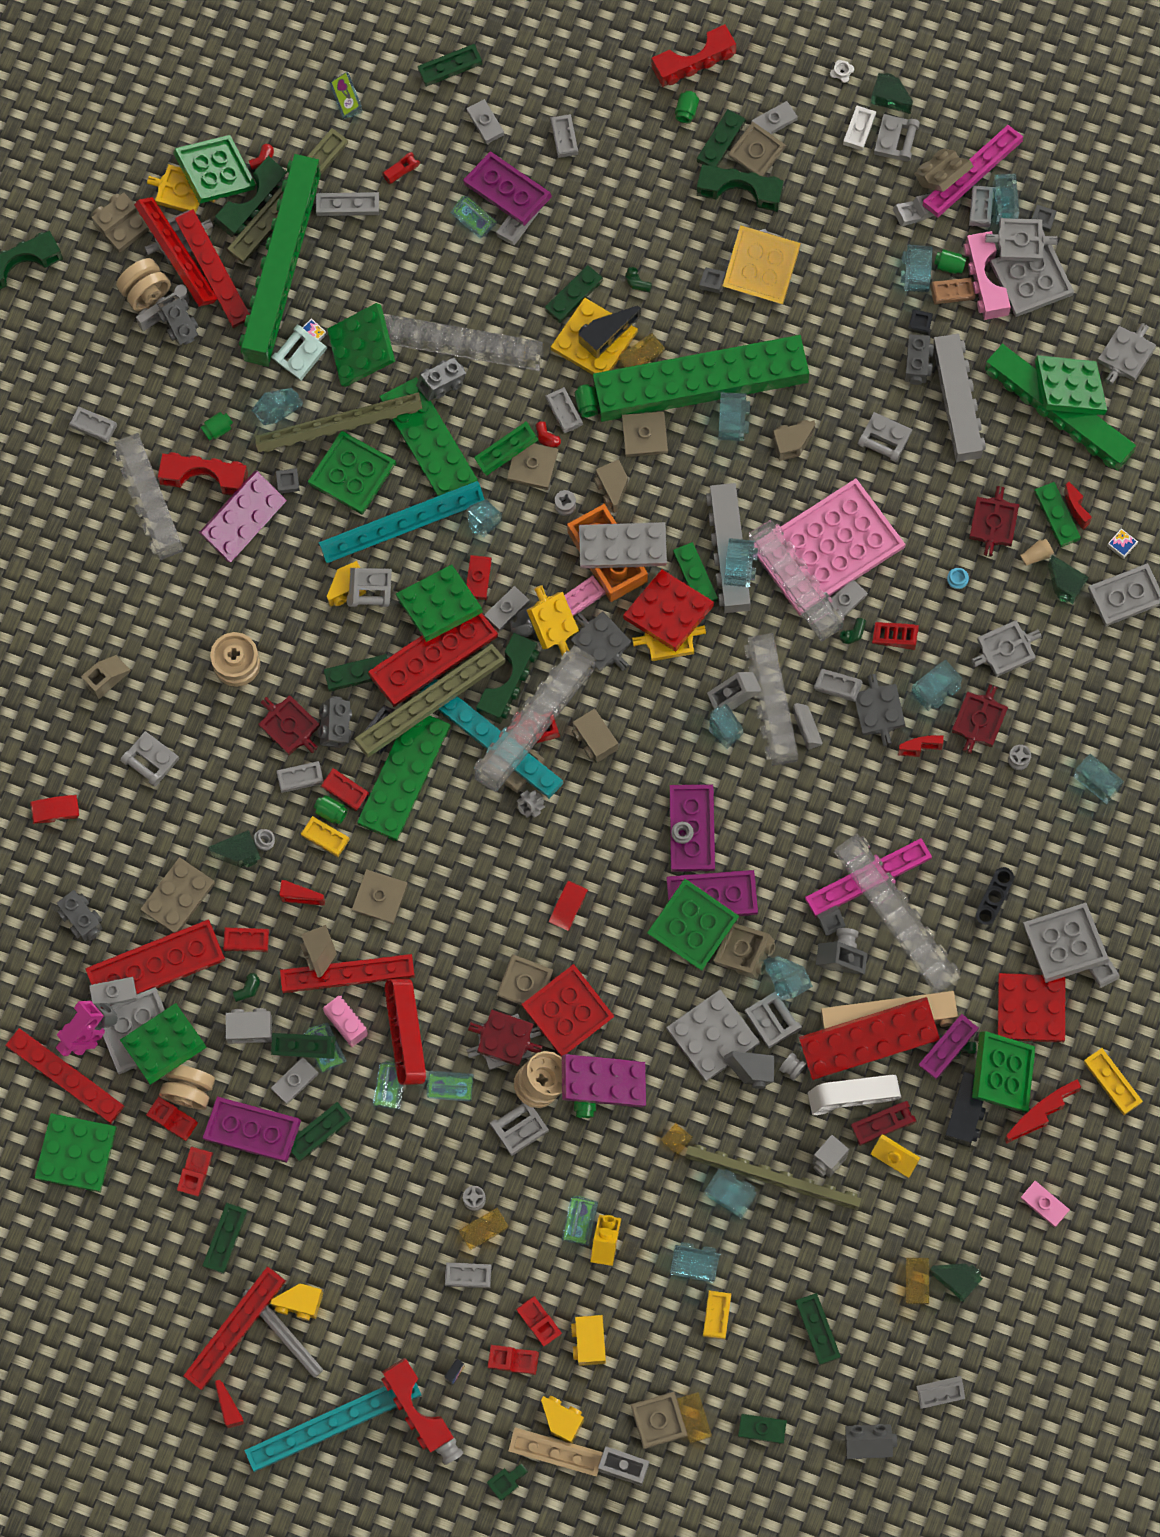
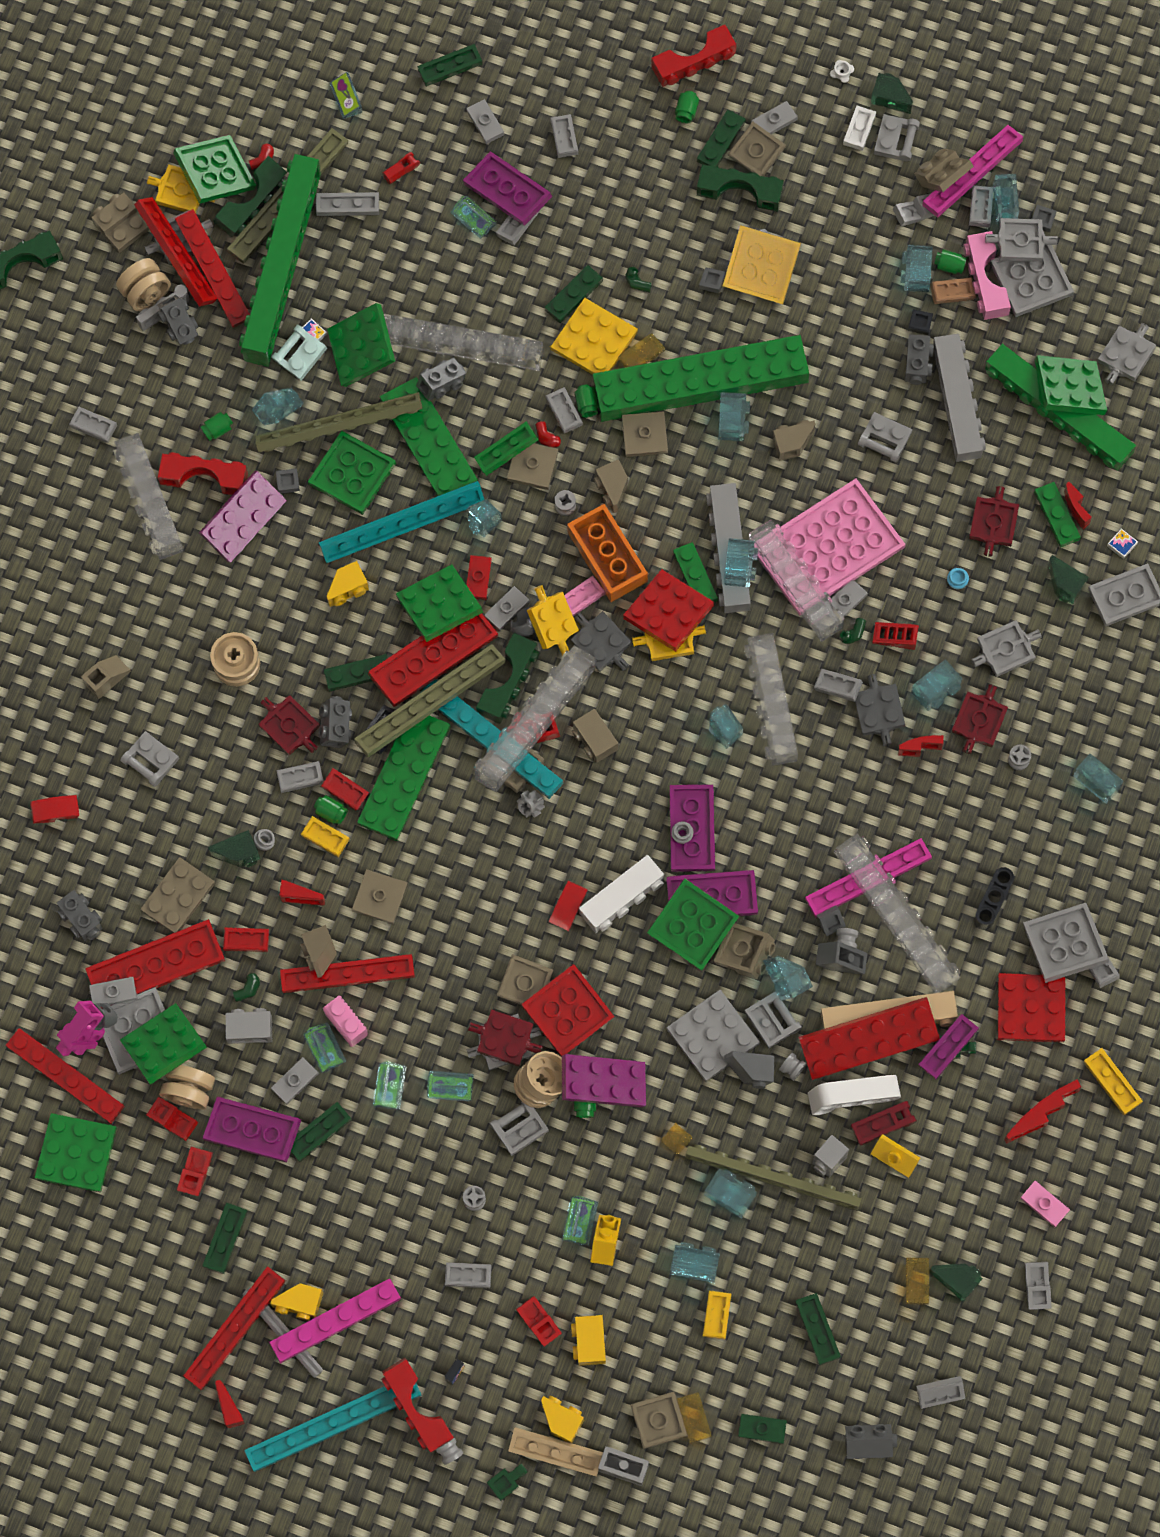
dark green plate [271,1033,336,1059] -> none
light grey plate [347,568,392,607] -> none
red beam [385,979,426,1085] -> none
clear yellow plate [458,1208,509,1251] -> none
red slope [488,1345,539,1375] -> none
black slope [578,305,641,359] -> none
light grey plate [579,522,667,569] -> none
light grey brick [707,672,762,712] -> none
light grey slope [793,703,823,750] -> none
black brick [944,1072,986,1147] -> none
green plate [972,1031,1035,1113] -> none
tan cone [1020,538,1054,566] -> none
none -> dark pink plate [269,1278,401,1364]
none -> white brick [579,855,664,933]
none -> light grey slope [1024,1262,1052,1310]

